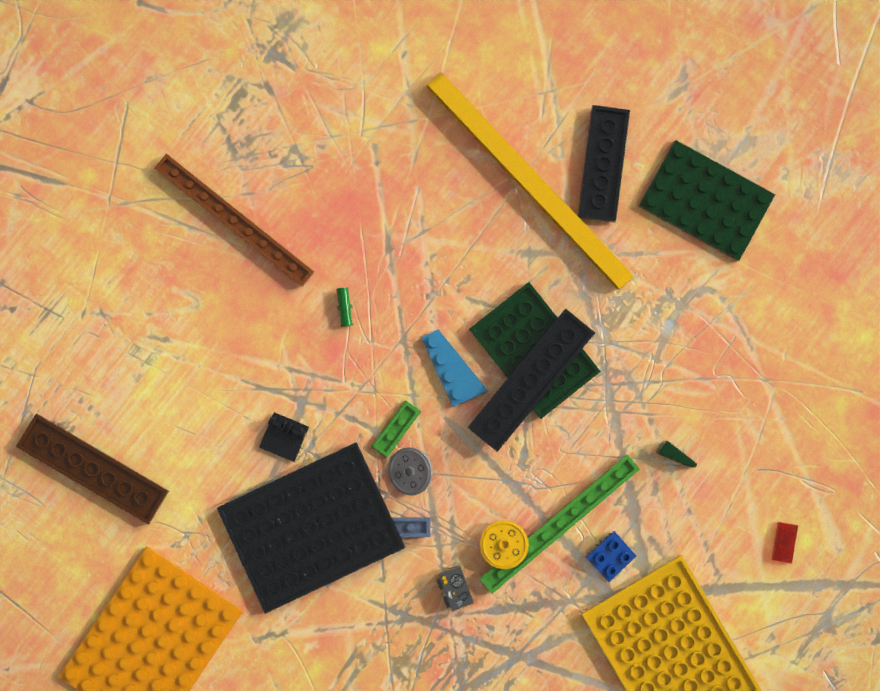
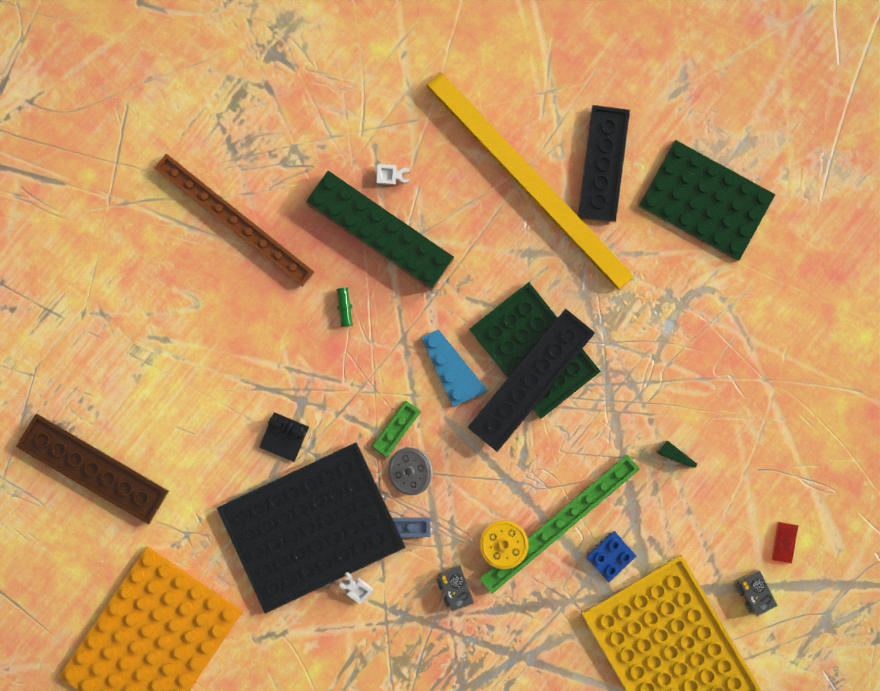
none -> dark green brick [306,171,454,291]
none -> white plate [338,572,373,605]
none -> white plate [377,164,410,185]
none -> dark grey brick [736,569,778,616]

